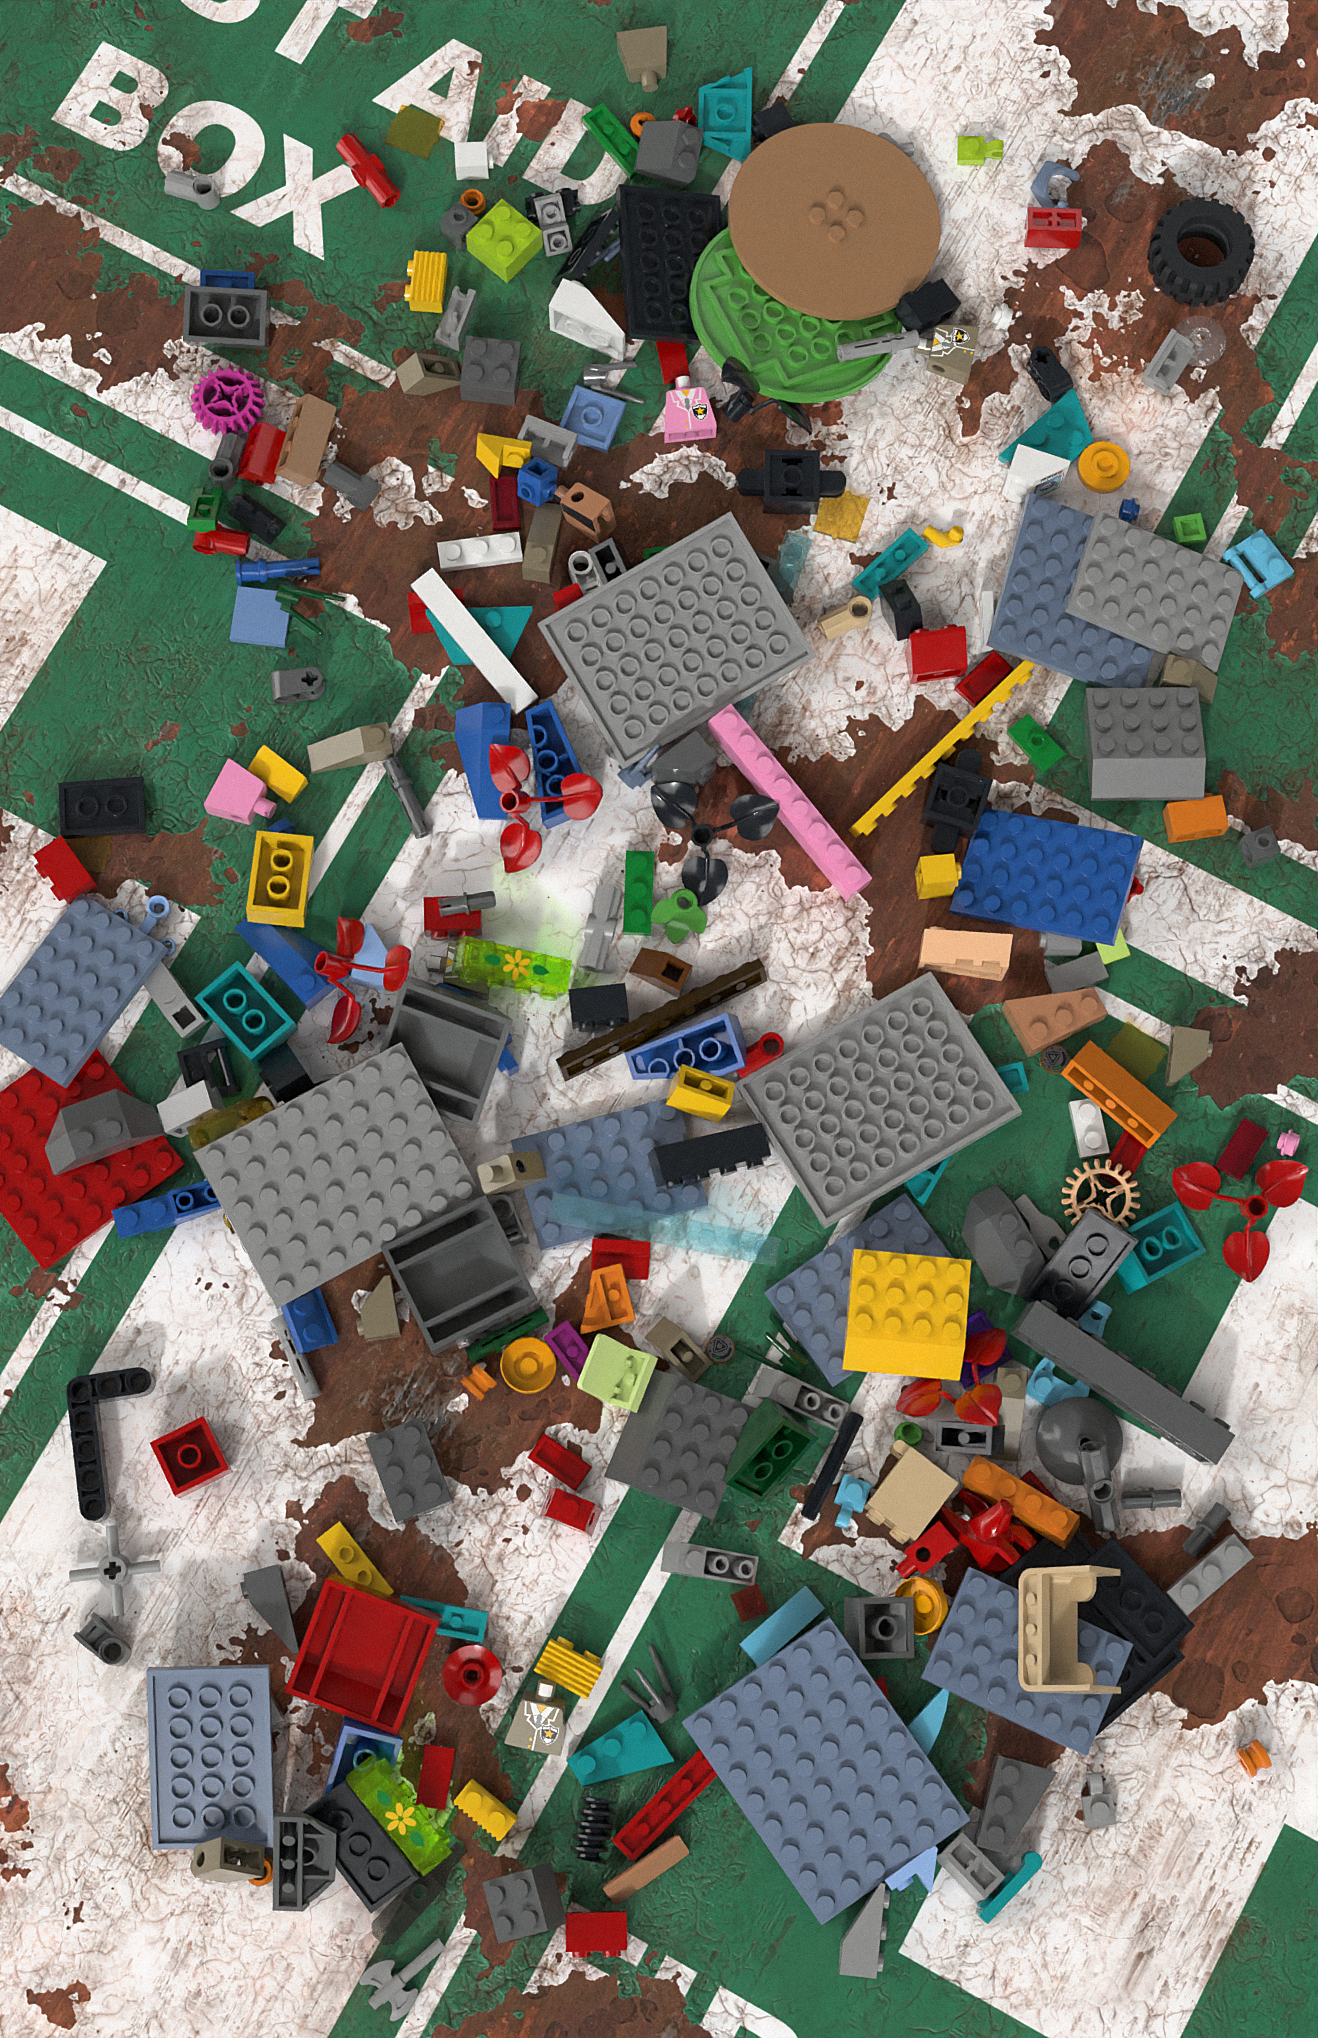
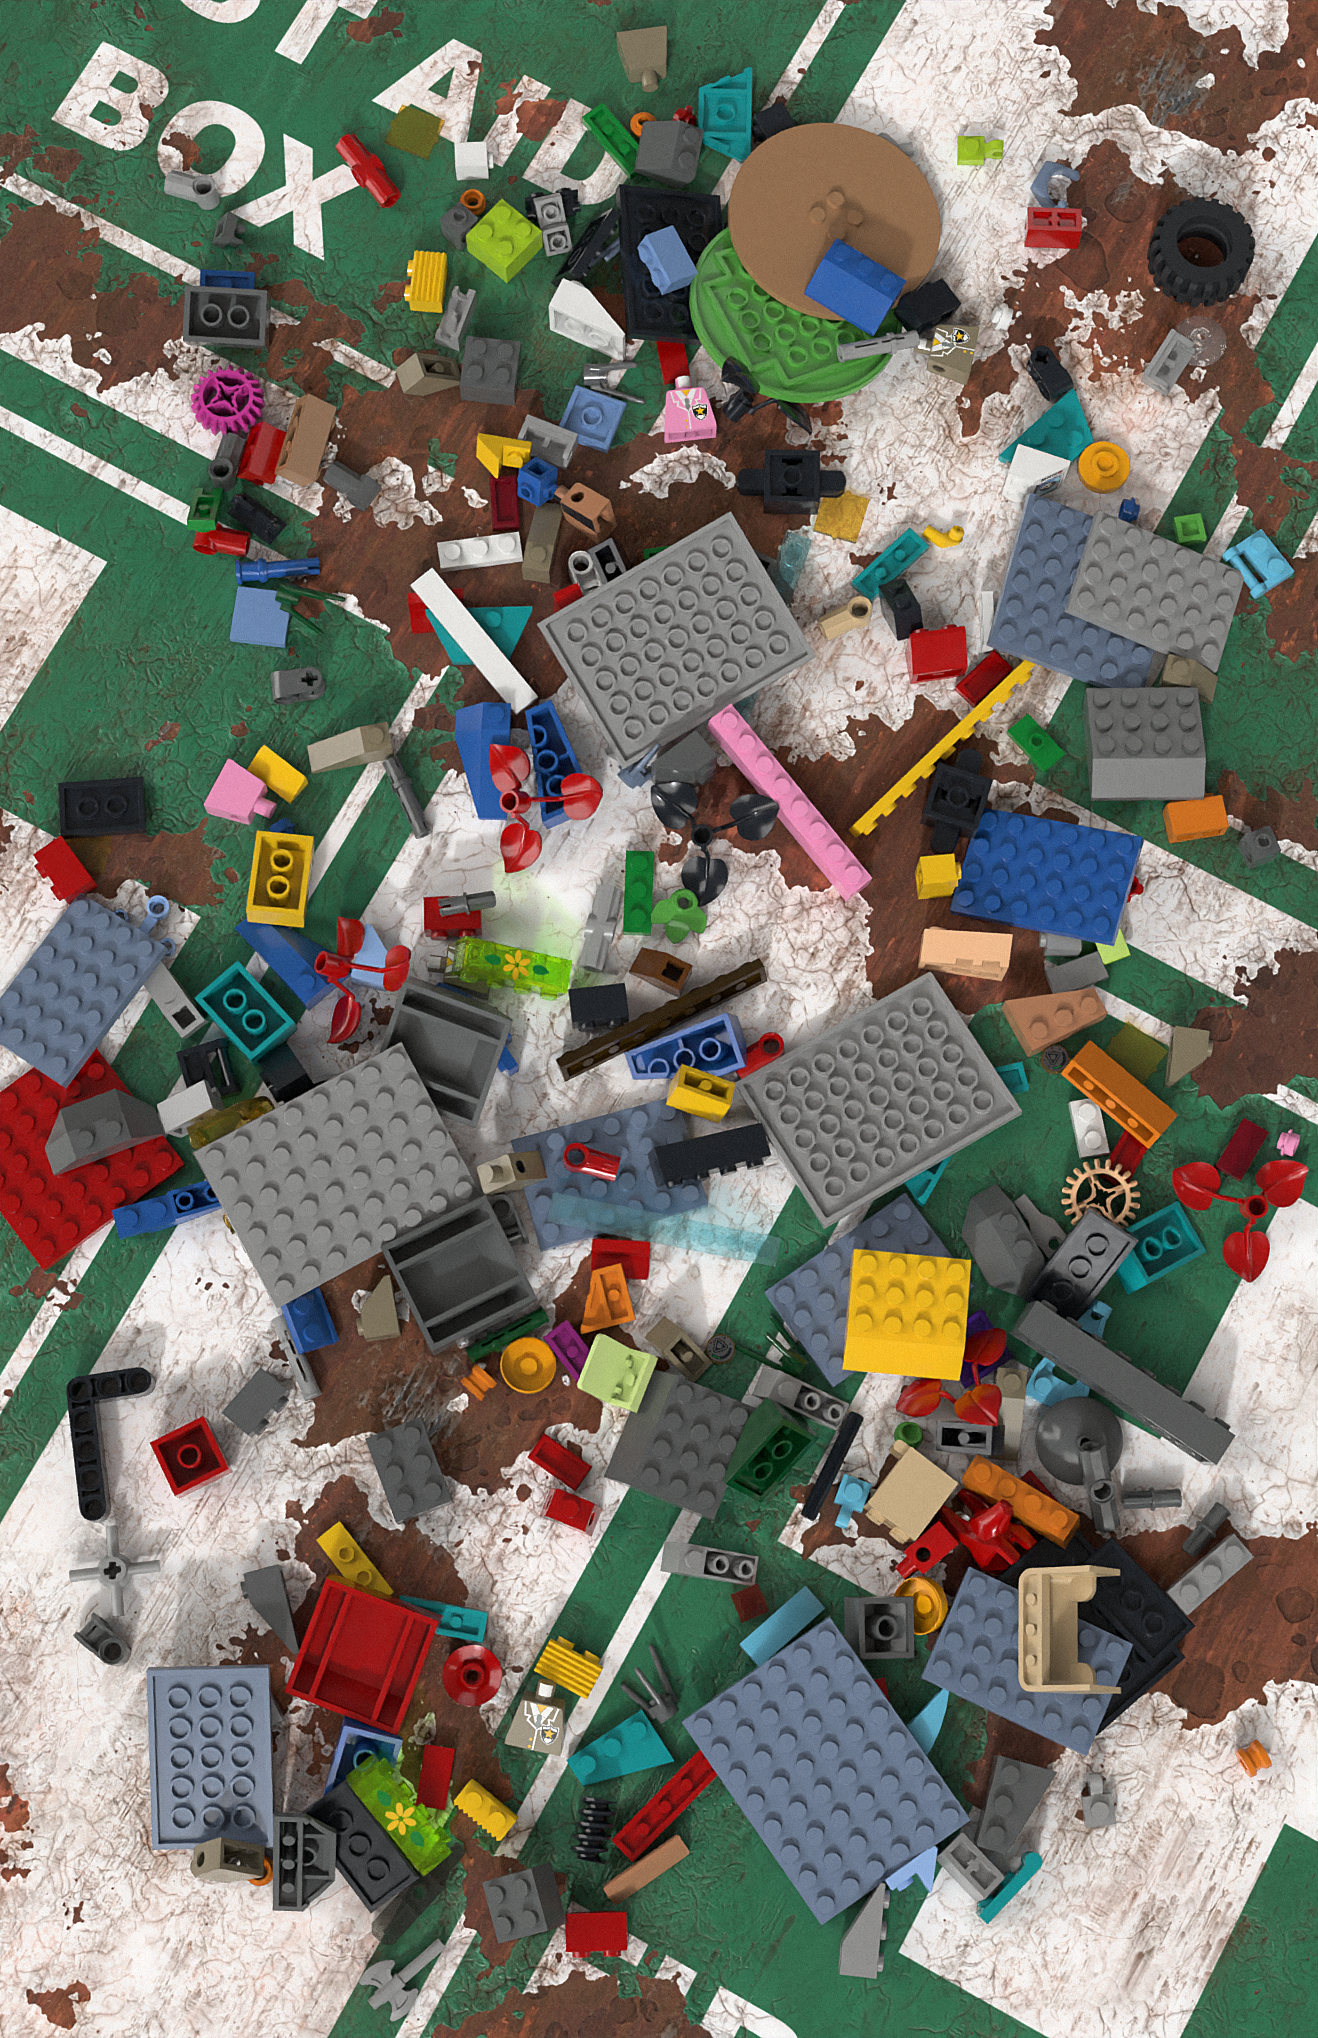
none -> dark grey tile [212,212,246,249]
none -> dark grey brick [222,1367,290,1438]
none -> red piece [562,1143,621,1182]
none -> medium blue brick [637,225,698,295]
none -> blue slope [804,238,906,337]

